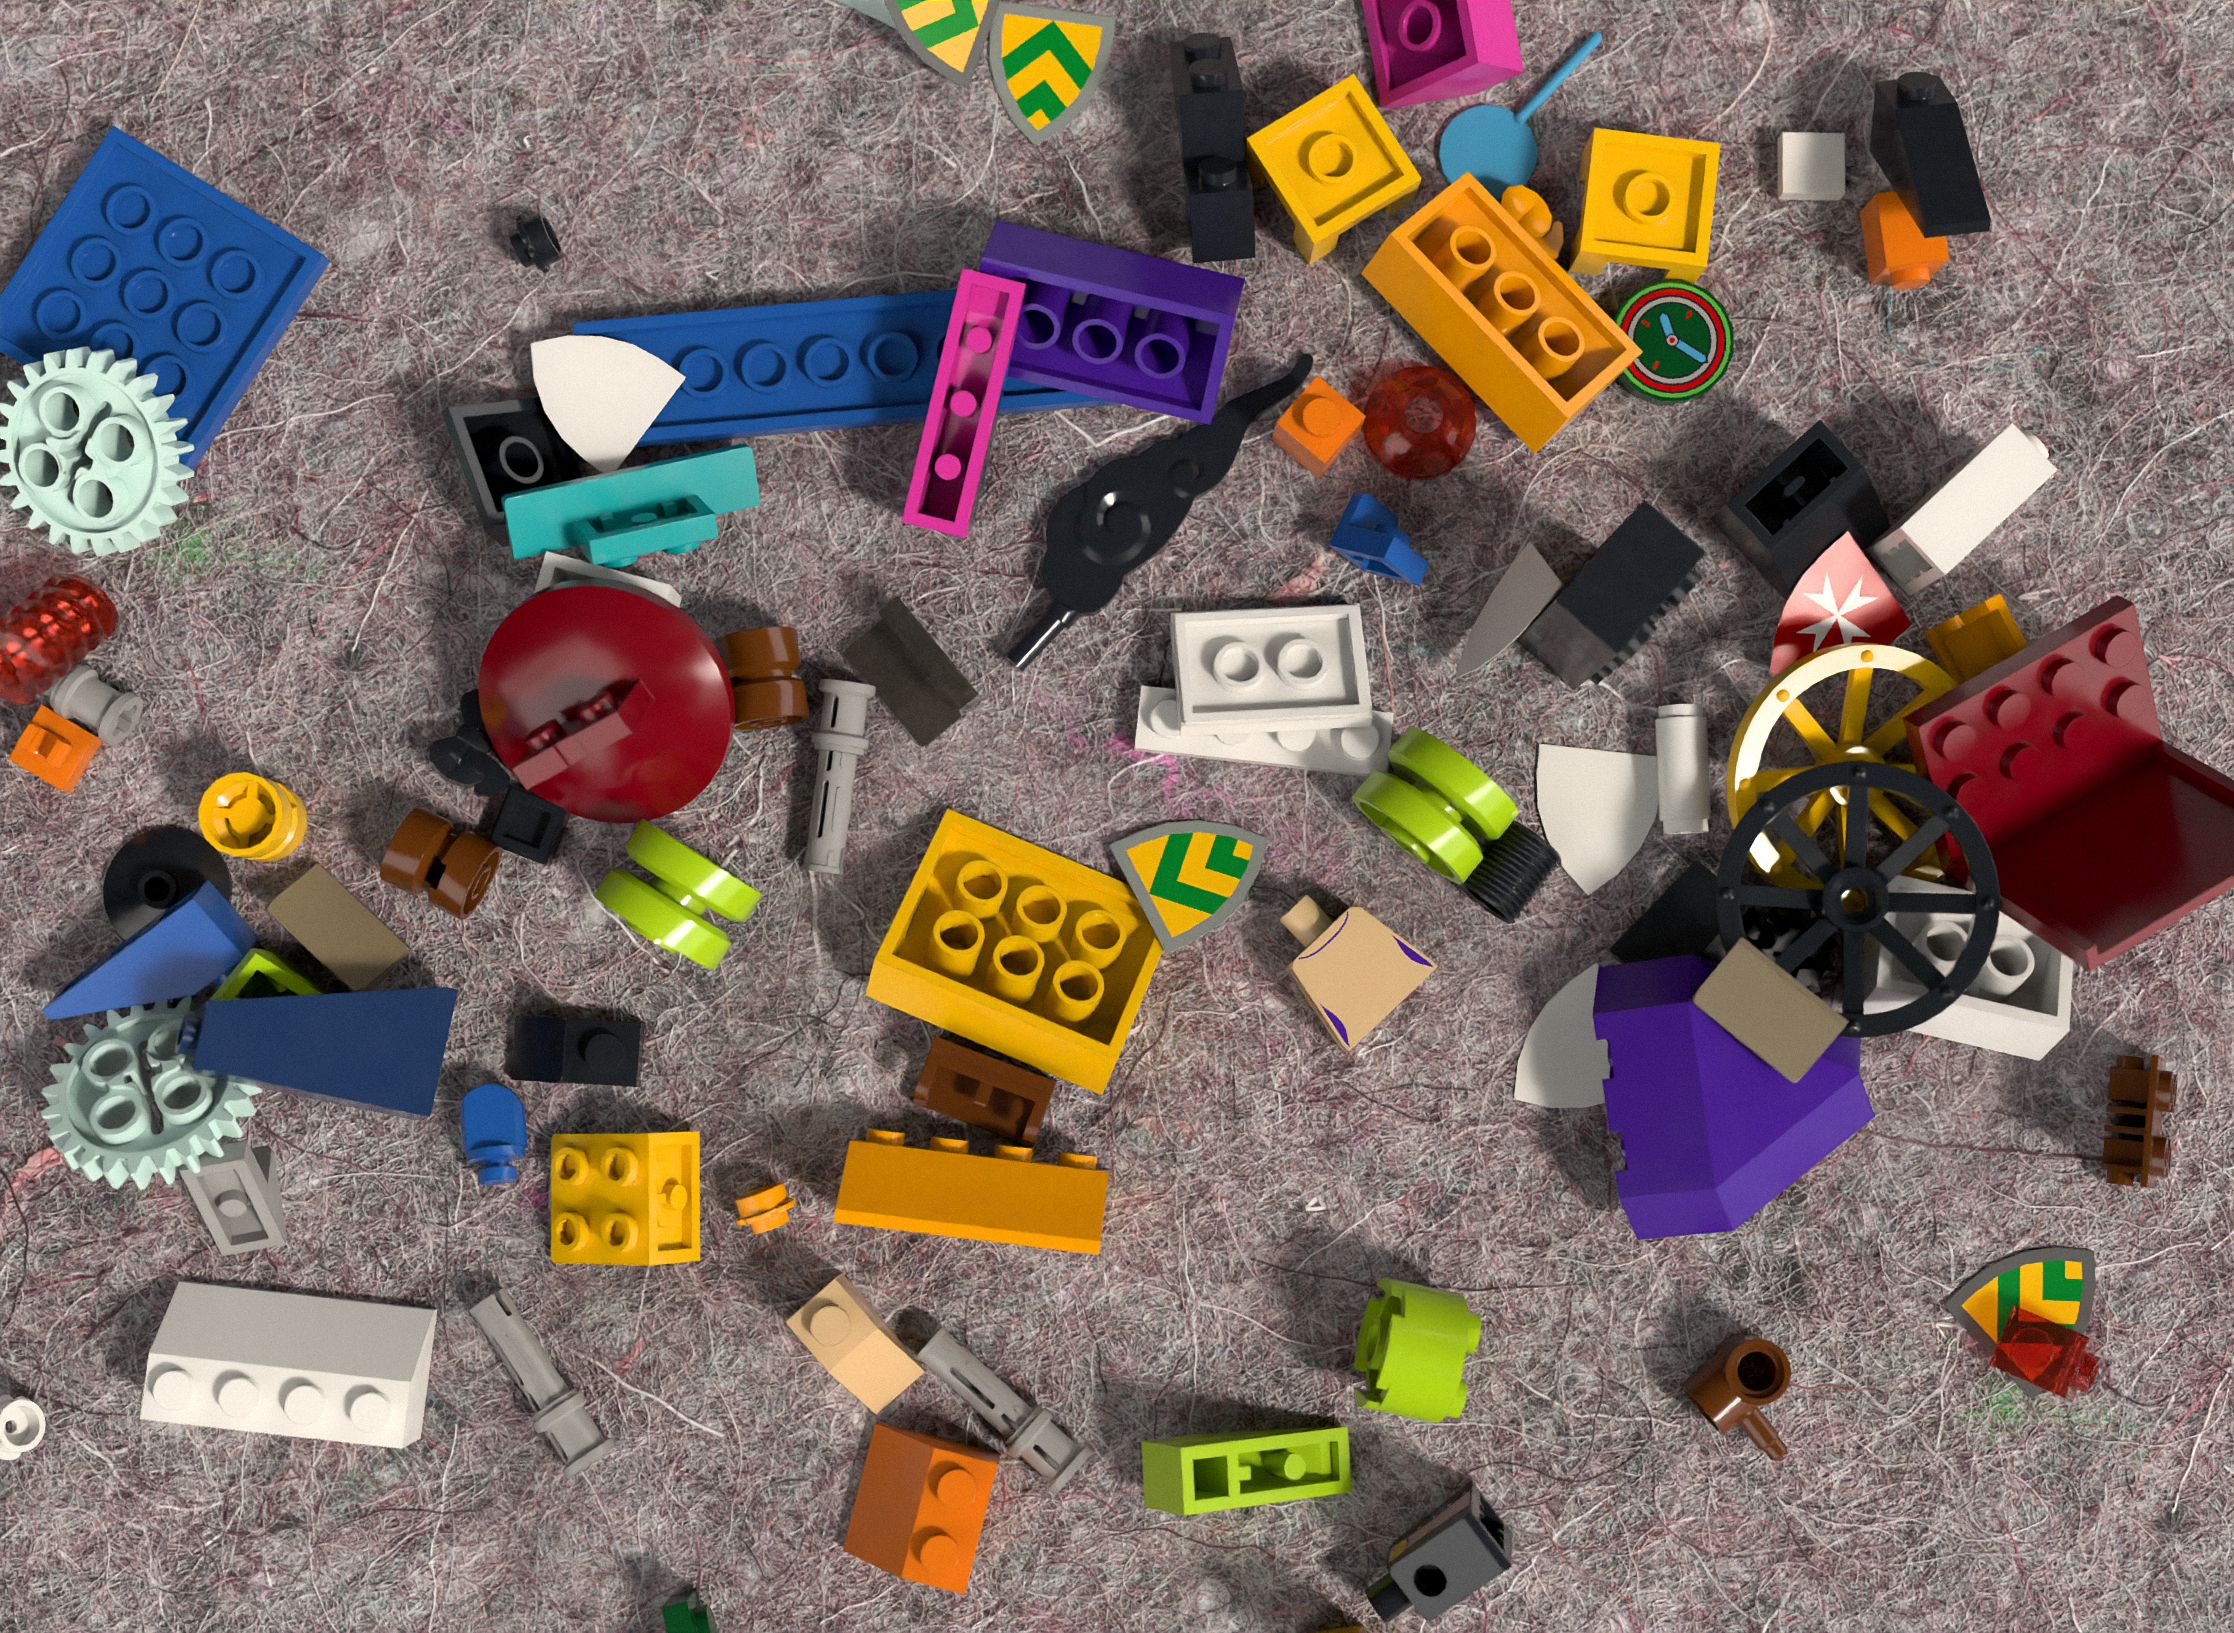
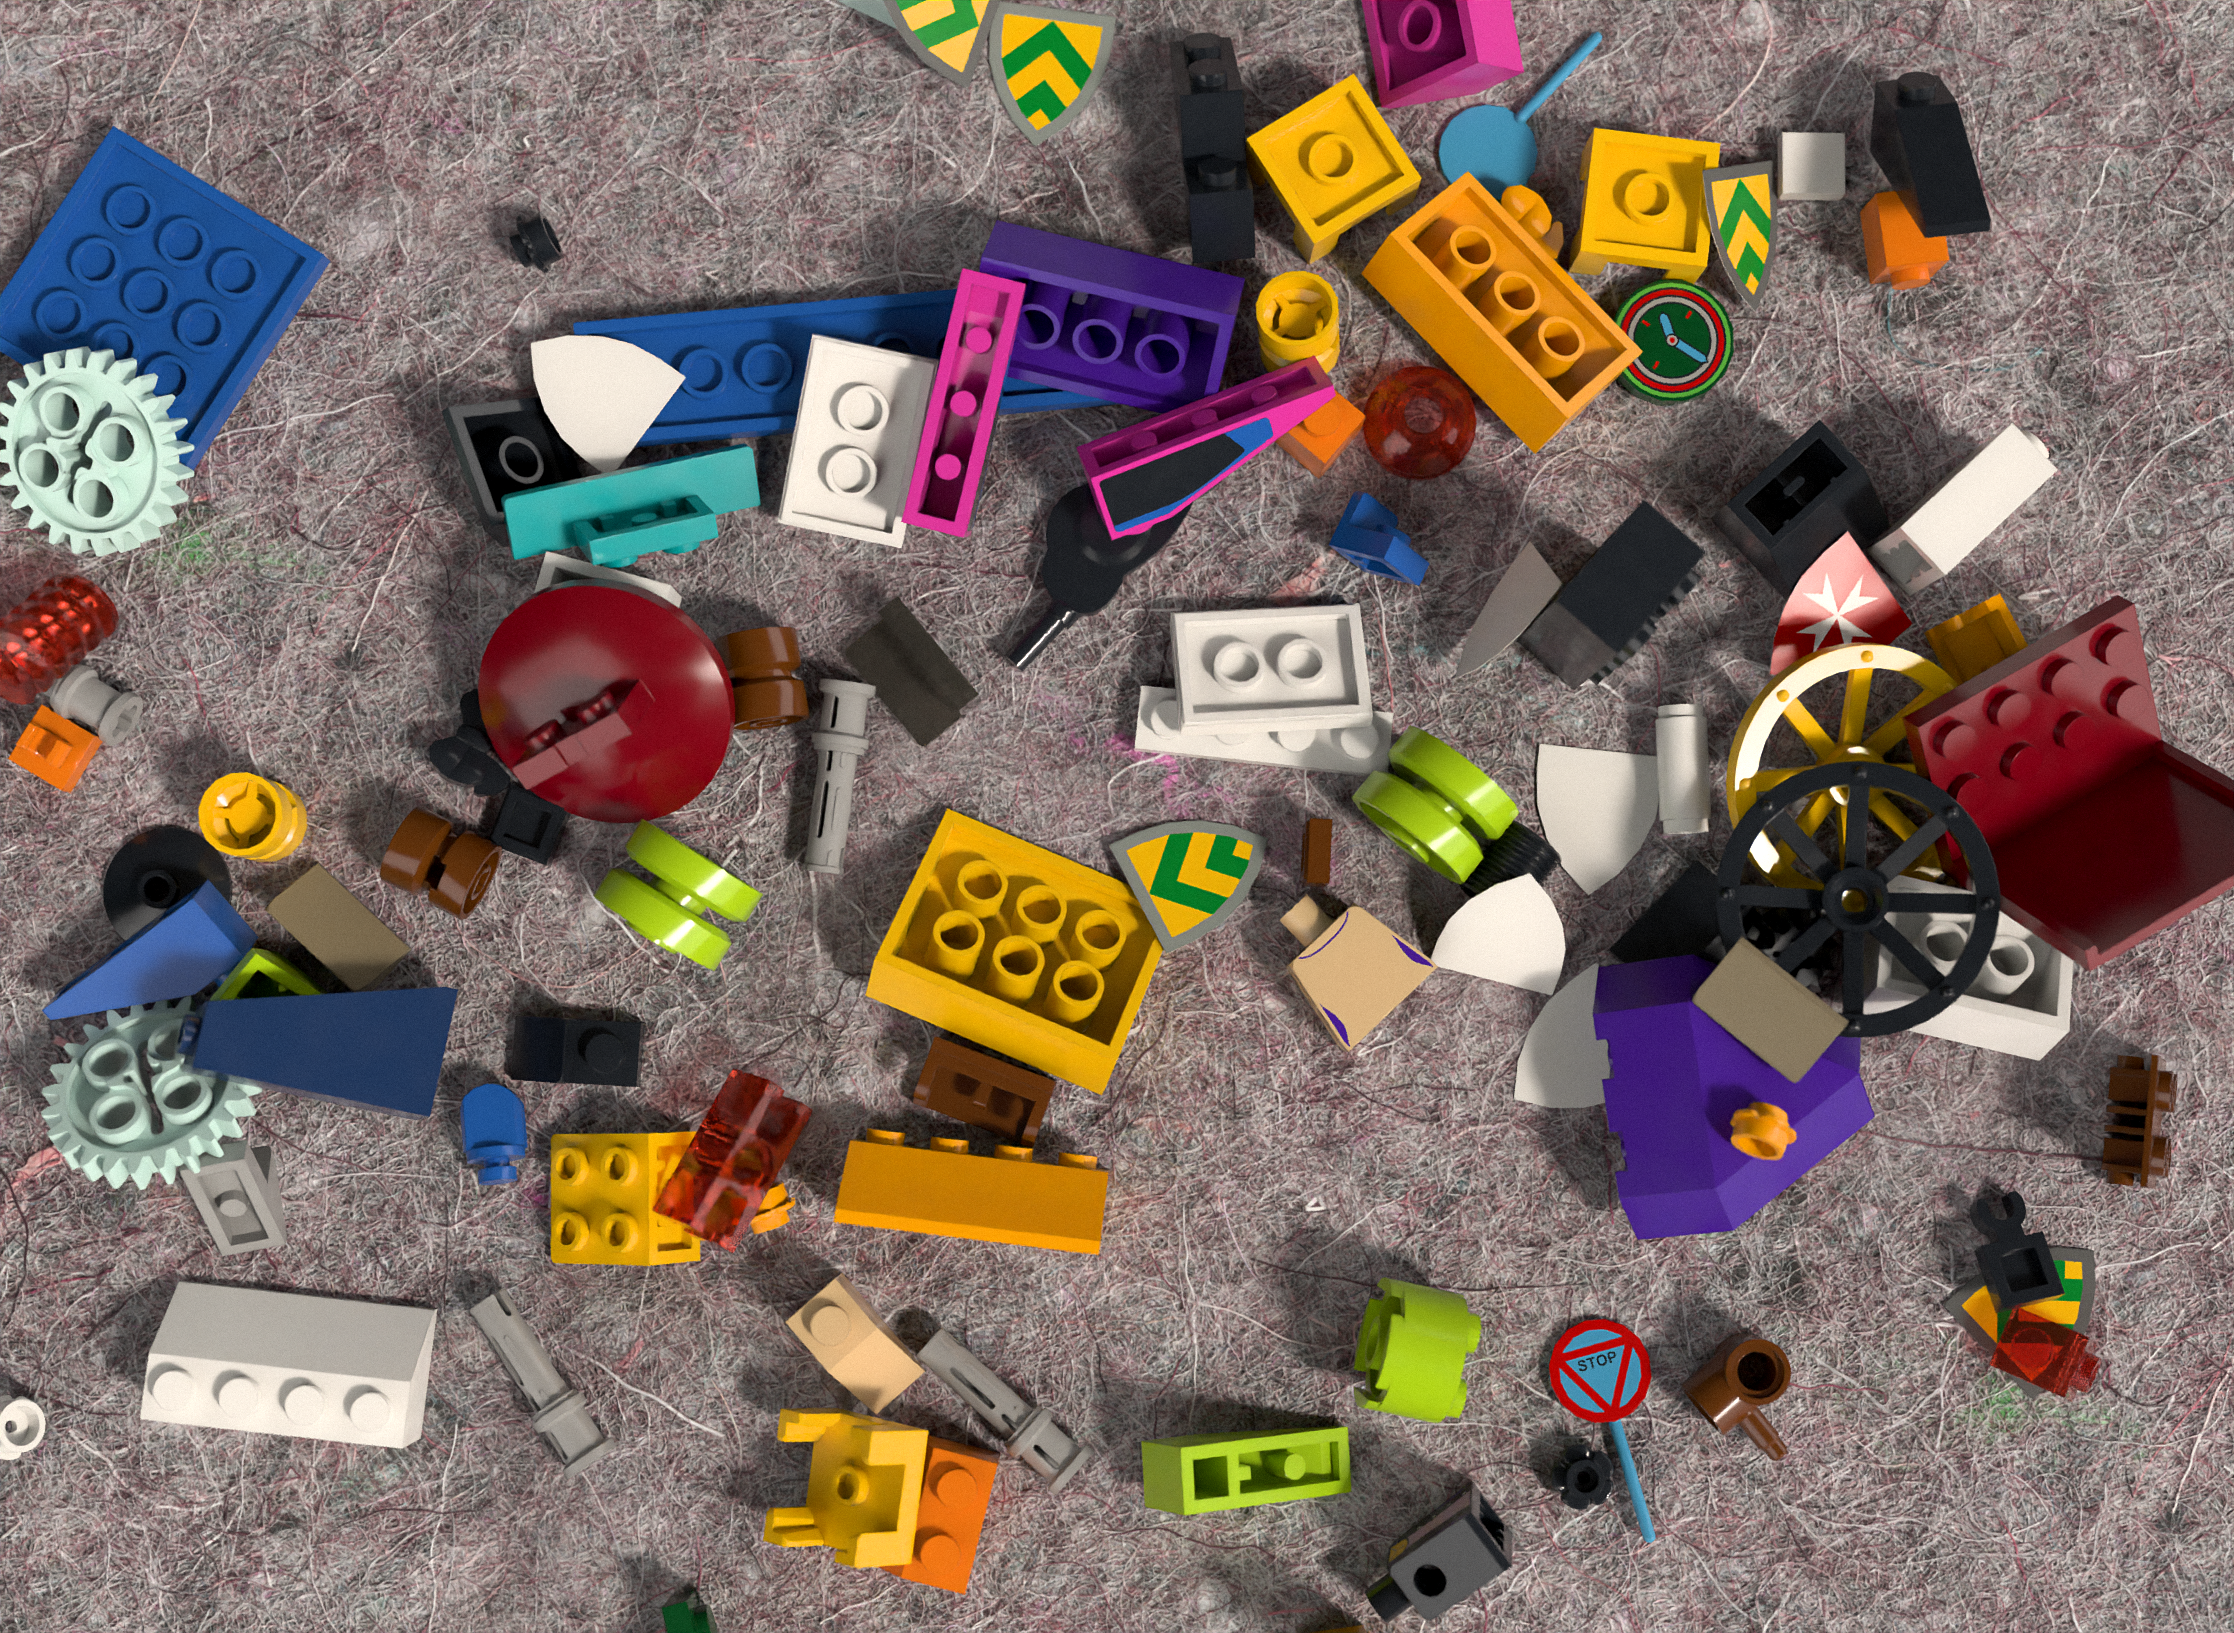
none -> clear red piece [652,1068,813,1254]
none -> yellow panel [763,1408,928,1568]
none -> white tile [777,333,939,548]
none -> dark pink slope [1076,356,1336,540]
none -> yellow wheel [1256,271,1340,374]
none -> reddish brown tile [1300,818,1333,888]
none -> white sticker [1431,873,1566,995]
none -> piece [1548,1319,1656,1543]
none -> black plate [1550,1444,1614,1510]
none -> sticker [1702,160,1778,312]
none -> light orange plate [1731,1102,1796,1160]
none -> black plate [1970,1191,2065,1313]

